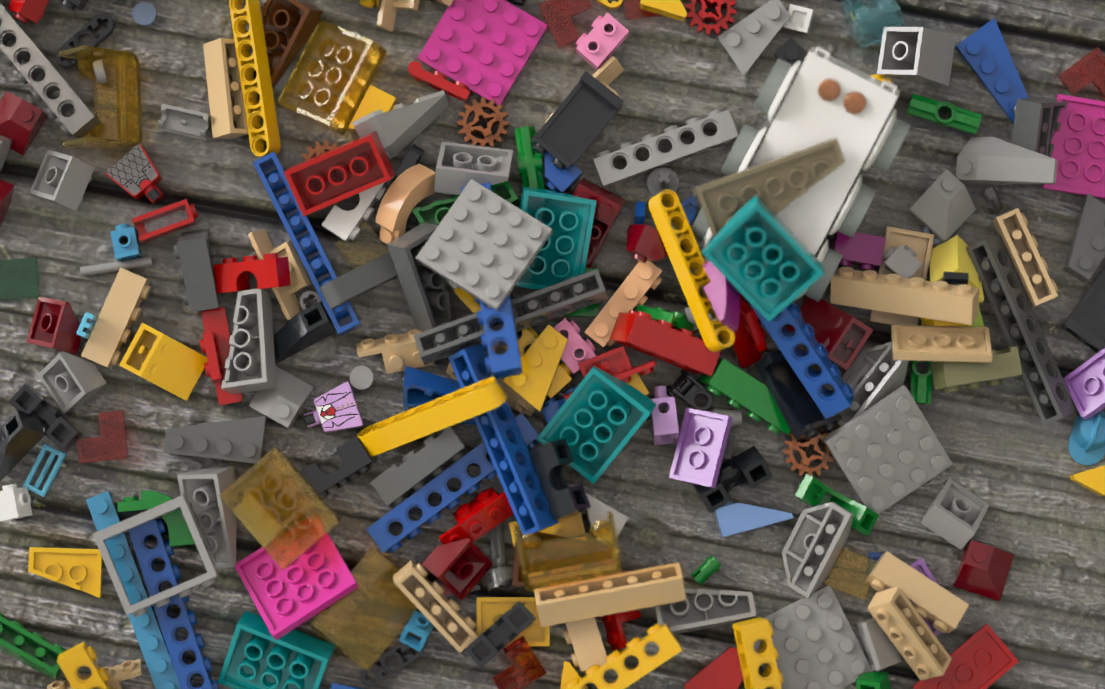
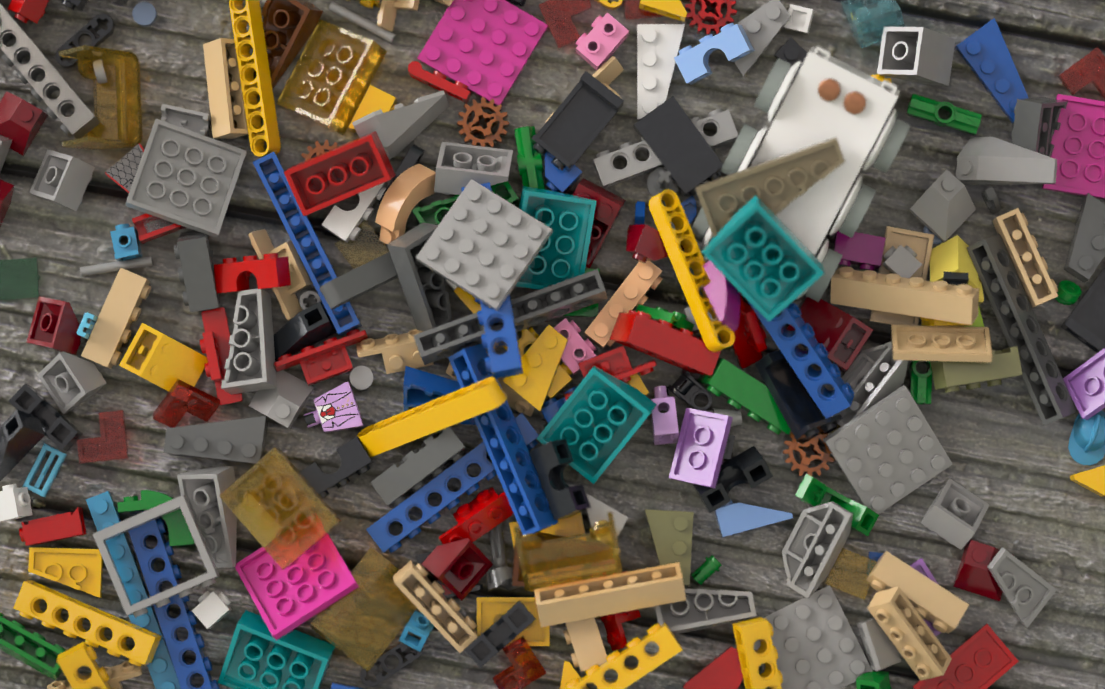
none -> yellow brick [13,580,162,667]
none -> red window [19,507,87,546]
none -> light grey plate [125,119,247,238]
none -> clear red plate [153,379,220,428]
none -> white brick [192,591,232,629]
none -> red bracket [274,329,368,386]
none -> light grey bar [329,1,396,43]
none -> black panel [633,96,723,197]
none -> white wing [637,24,685,120]
none -> olive wedge [644,509,694,585]
none -> light blue arch [674,23,754,84]
none -> light grey wing [987,547,1057,628]
none -> green tile [1055,280,1082,305]

